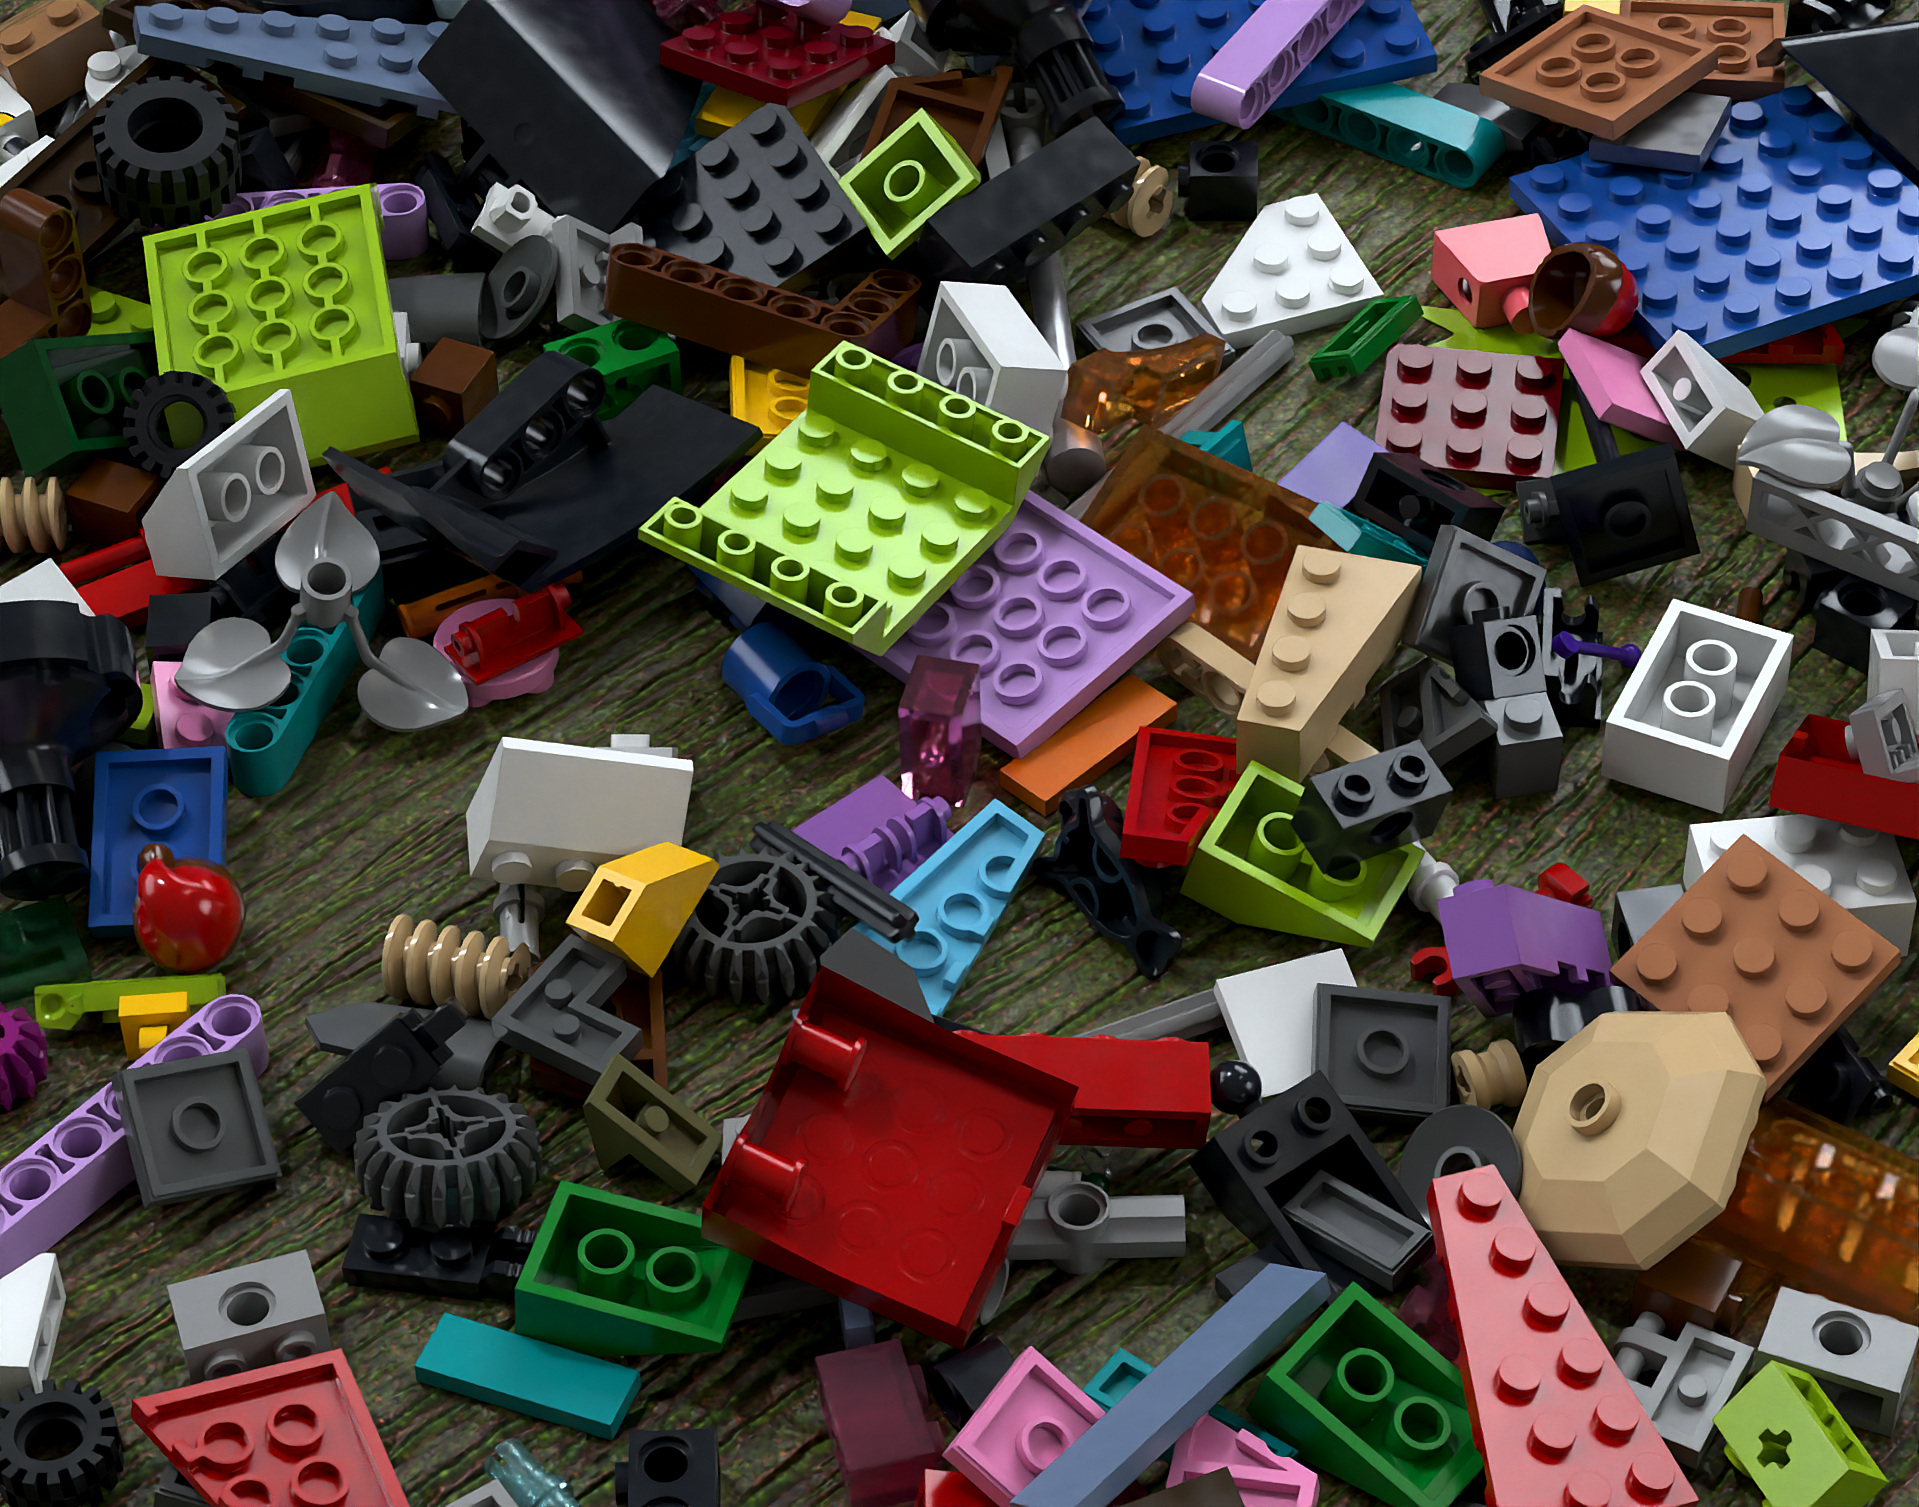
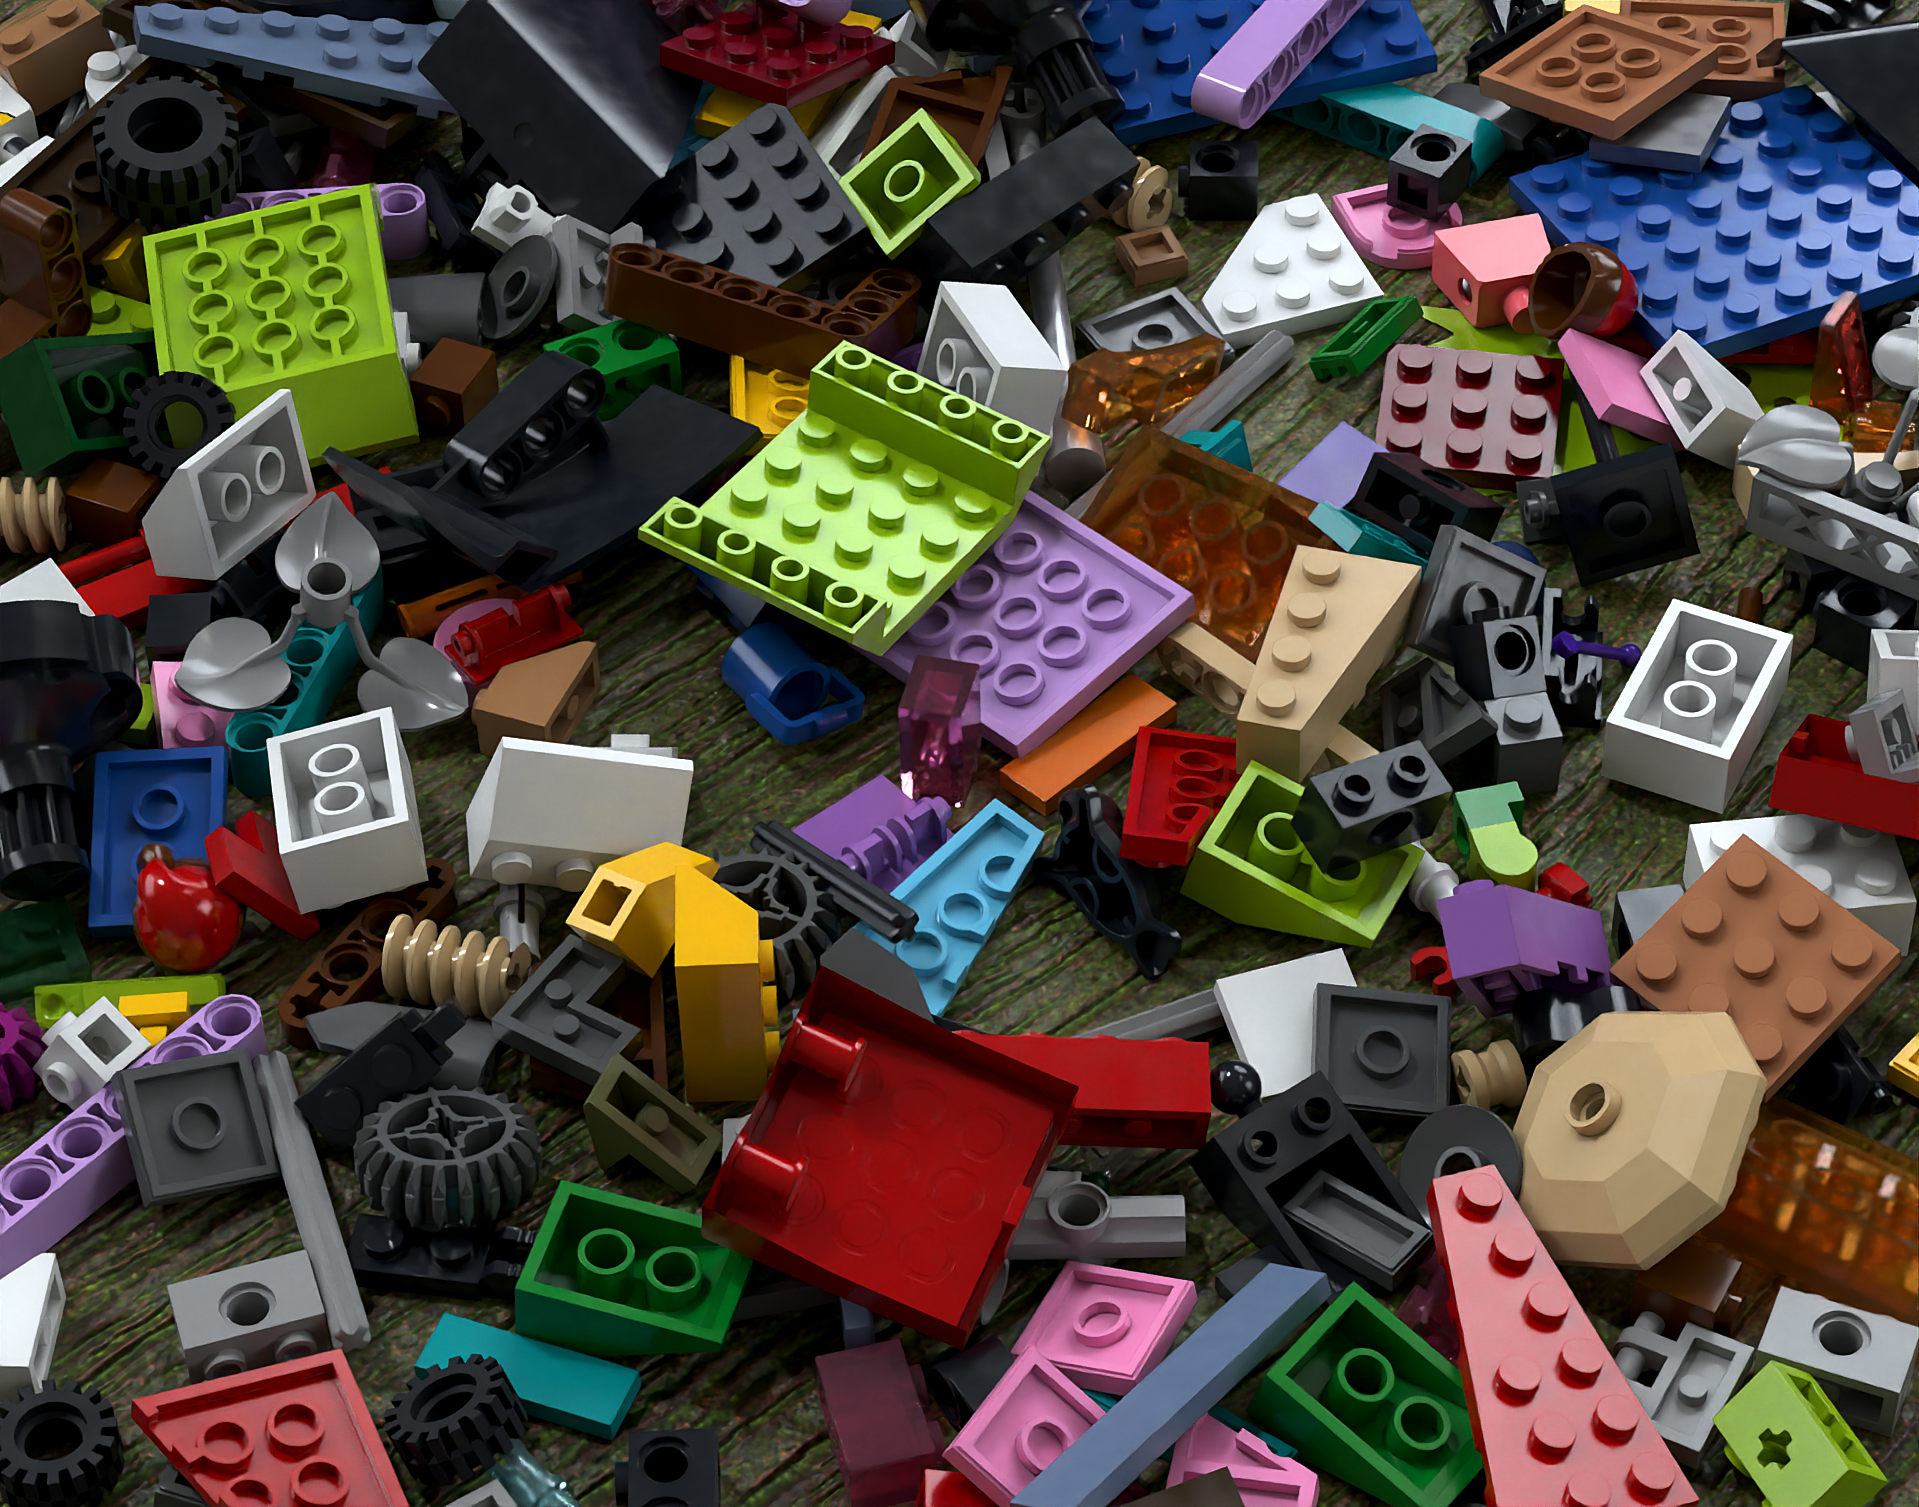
none -> white brick [32,996,151,1111]
none -> yellow tile [90,224,149,303]
none -> red tile [204,810,320,941]
none -> light grey axle [252,1050,371,1353]
none -> white brick [266,706,429,914]
none -> reddish brown beam [278,858,458,1050]
none -> black tyre [384,1354,527,1486]
none -> medium nougat slope [471,641,601,756]
none -> yellow slope [675,864,781,1103]
none -> bright pink tile [1010,1260,1198,1396]
none -> medium nougat tile [1115,225,1189,287]
none -> bright pink tile [1331,183,1462,270]
none -> black brick [1387,124,1472,223]
none -> leg [1451,781,1538,893]
none -> clear red slope [1809,290,1873,427]
none -> clear orange gear [1842,400,1915,453]

